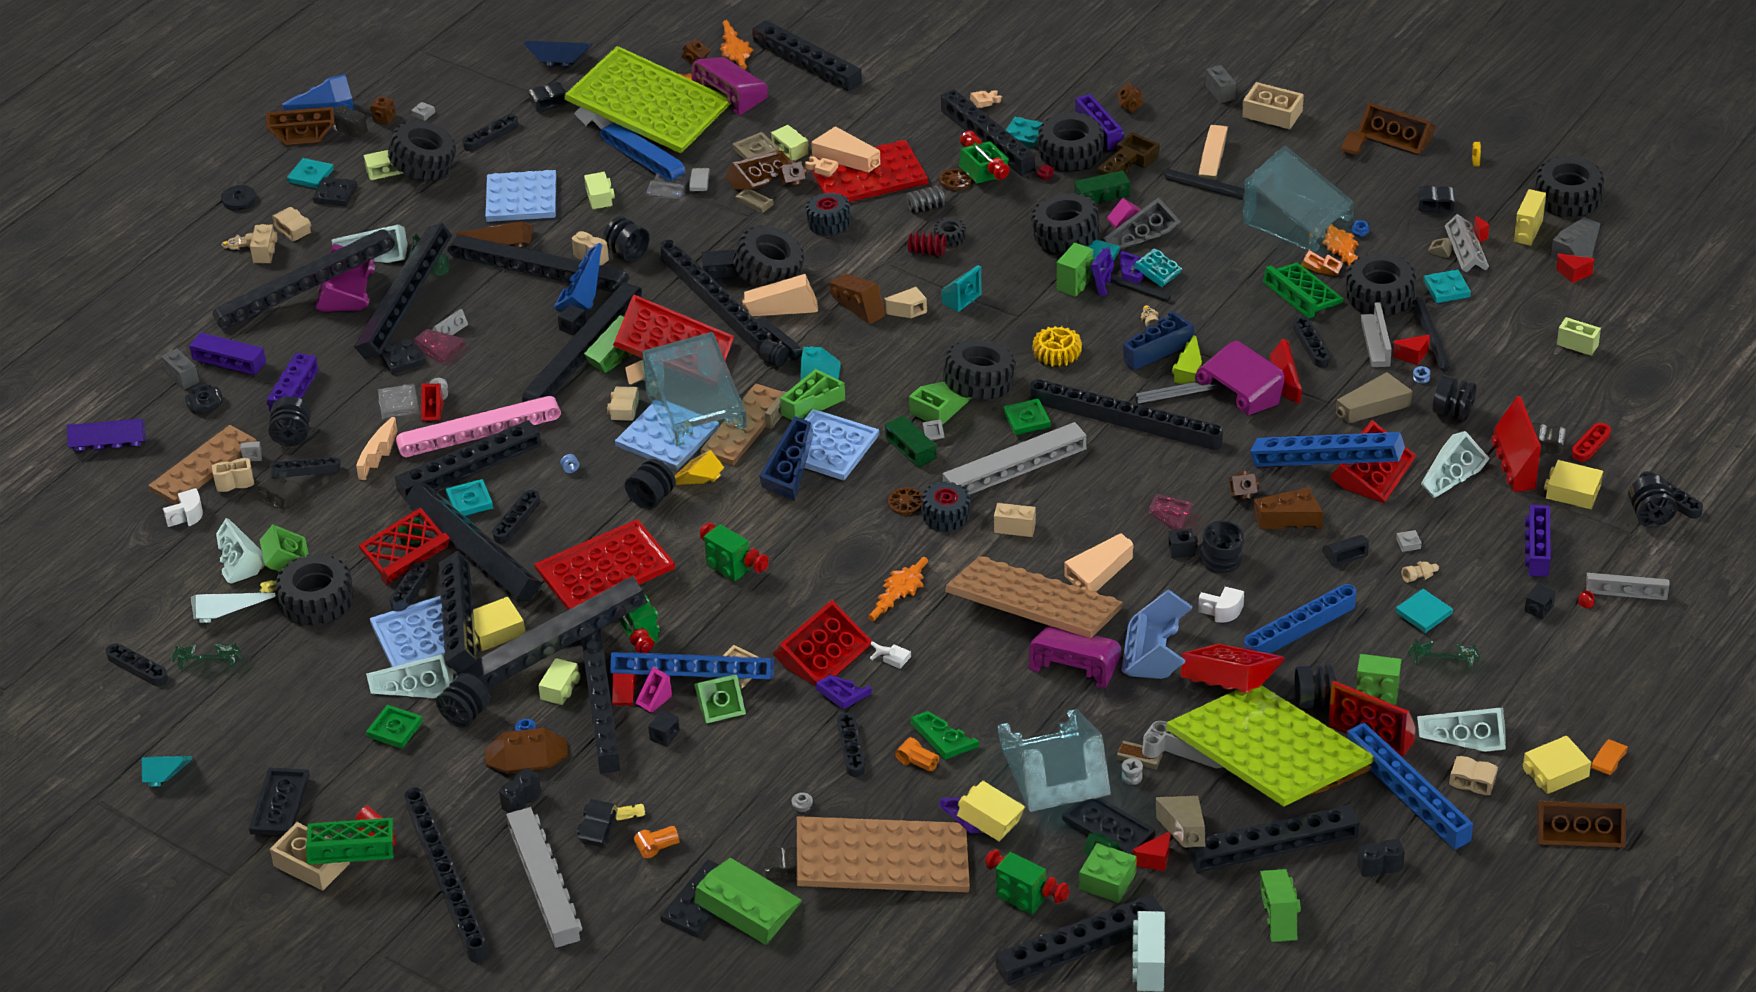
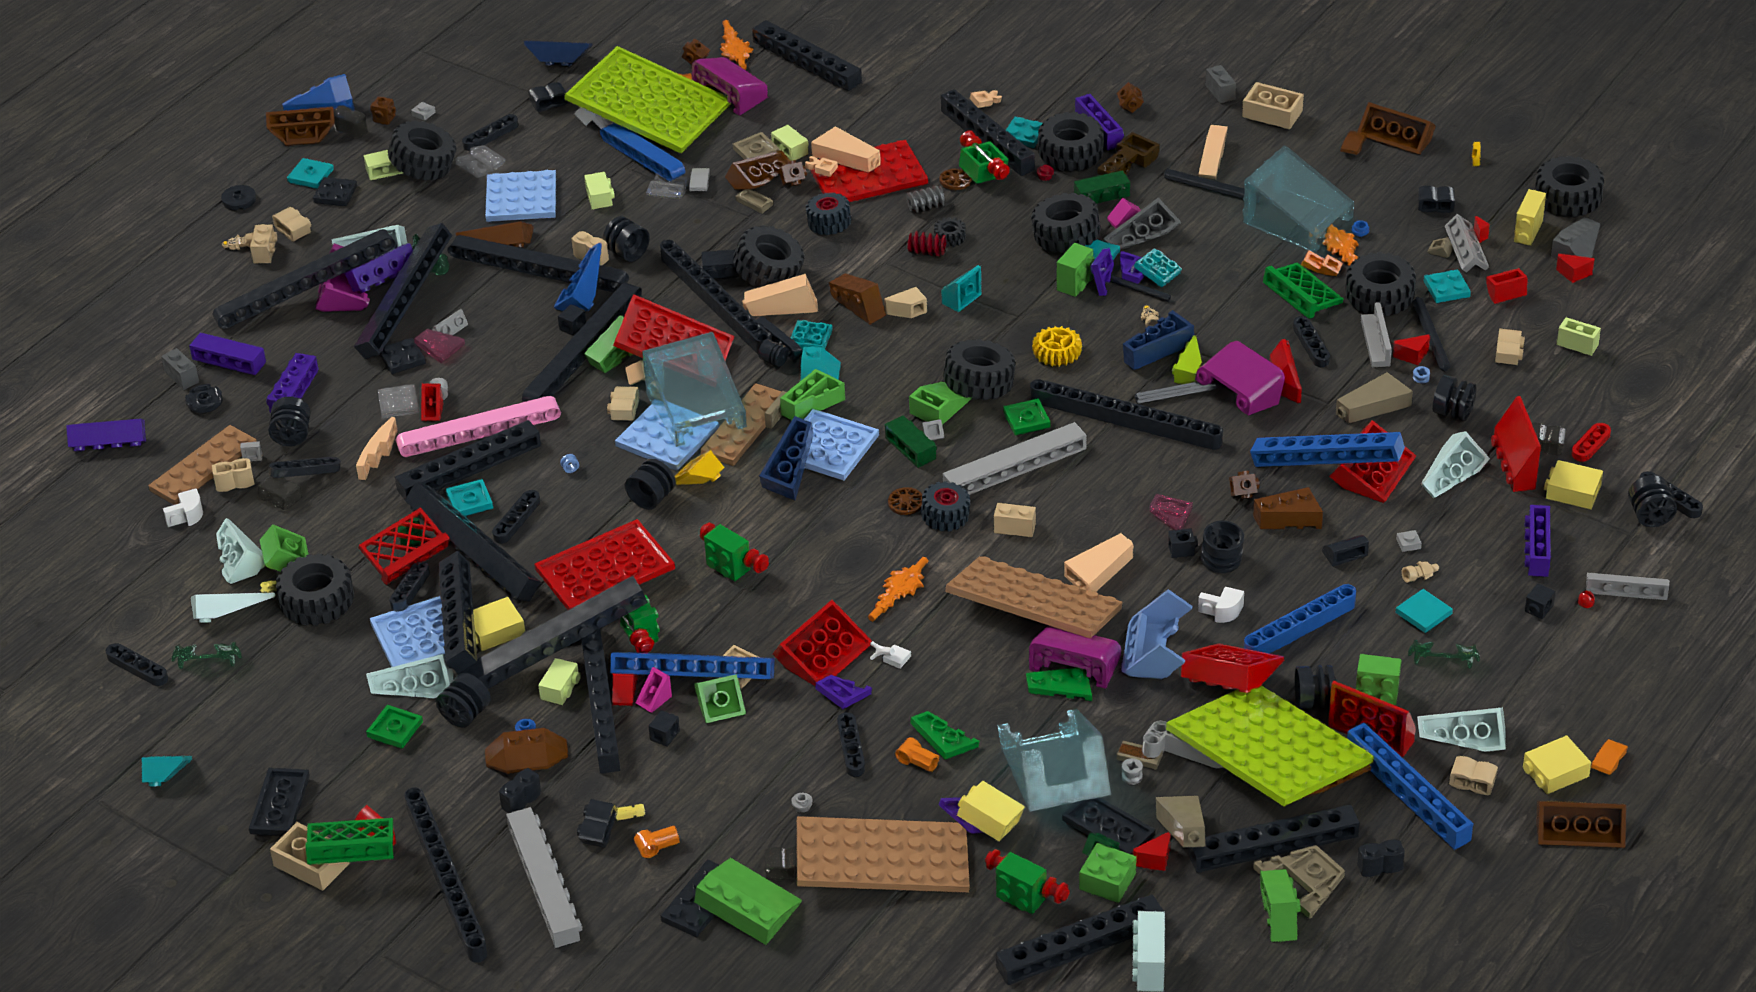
none -> dark purple brick [345,243,413,293]
none -> clear slope [456,145,505,178]
none -> teal tile [790,320,833,350]
none -> green wing [1026,668,1092,701]
none -> dark tan wing [1254,845,1345,919]
none -> red brick [1486,268,1528,304]
none -> tan brick [1495,328,1525,365]

